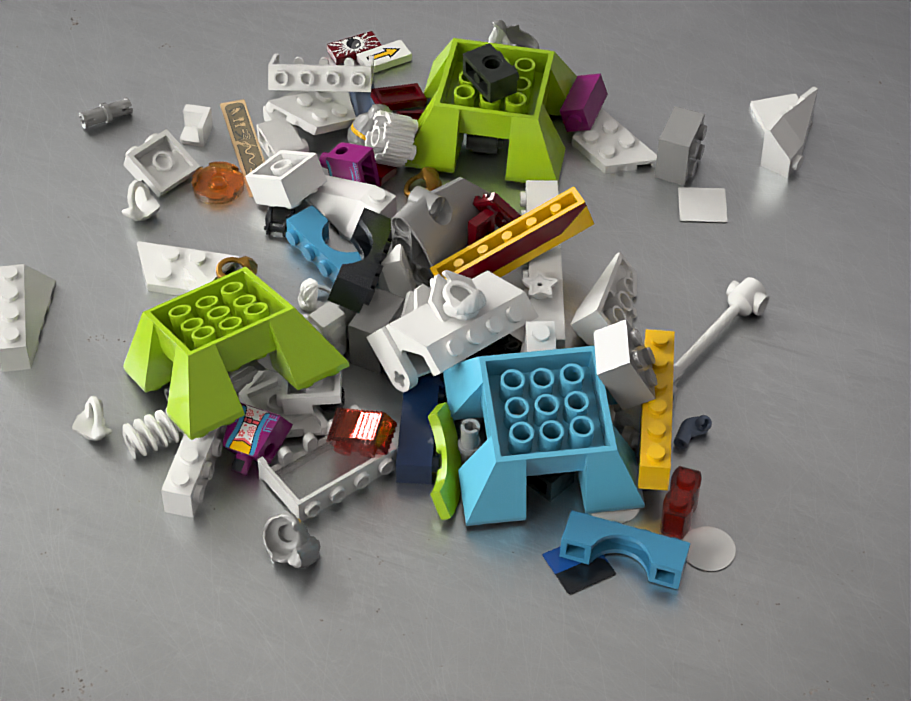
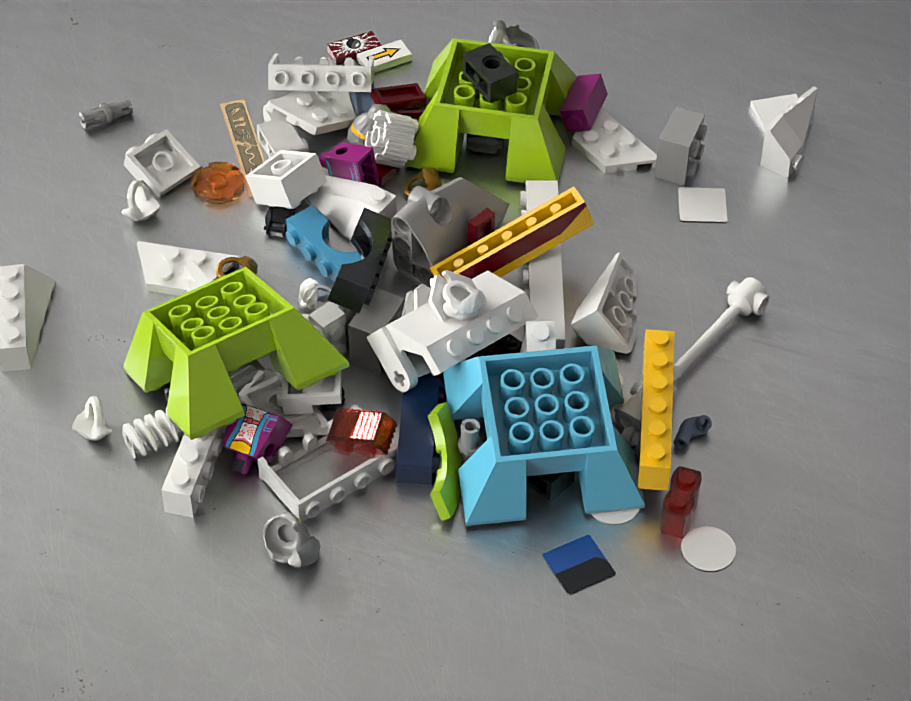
white panel [180,104,213,147] -> none
white slope [381,244,417,298] -> none
dark red tile [473,192,521,228] -> none
white plate [522,270,558,300] -> none
dark azure arch [559,510,690,589] -> none
light grey brick [594,319,658,411] -> none

